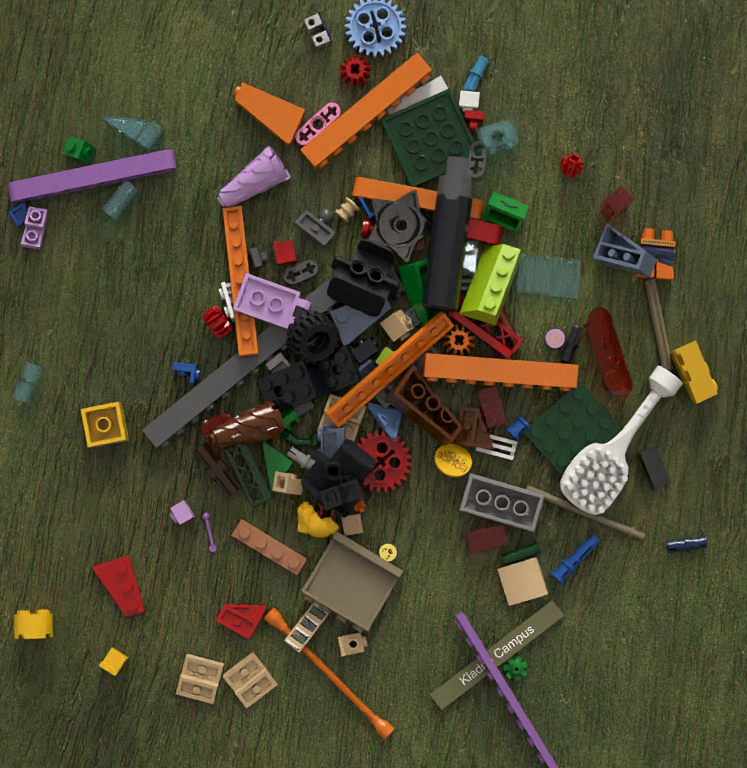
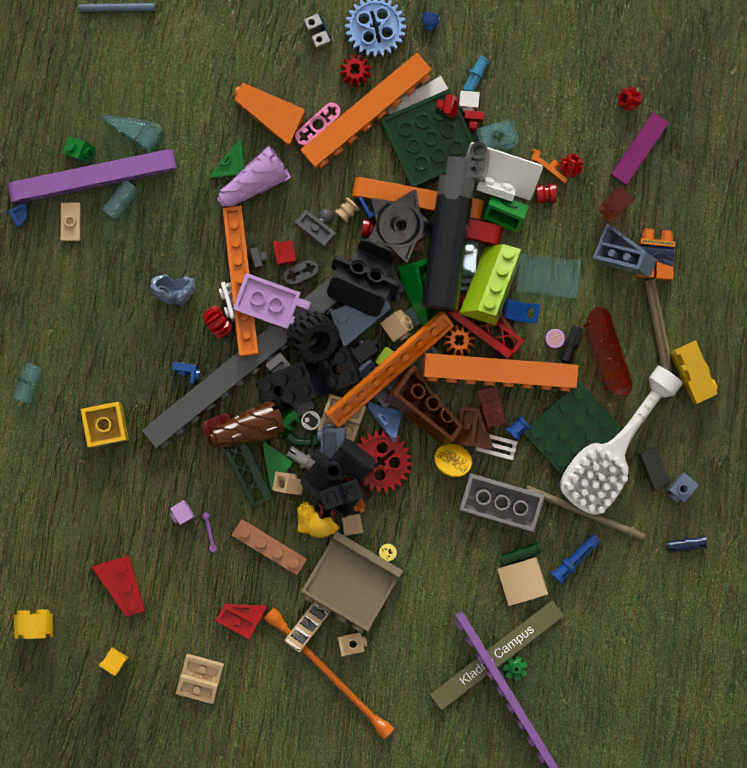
lavender slope [21,206,48,250] -> none
dark brown piece [194,442,242,498] -> none
tan slope [222,652,278,708] -> none
clear red brick [465,524,508,552] -> none
none -> tan plate [61,203,81,241]
none -> sand blue bar [79,3,155,12]
none -> sand blue hair [149,274,195,306]
none -> green tile [210,140,245,179]
none -> tile [301,411,321,430]
none -> blue plate [421,12,440,32]
none -> red tile [437,94,459,118]
none -> white bracket [465,142,543,202]
none -> blue bracket [503,299,540,323]
none -> orange piece [531,149,568,185]
none -> red wheel [536,184,557,204]
none -> magenta tile [611,112,669,186]
none -> red gear [618,87,642,111]
none -> sand blue brick [667,472,699,503]

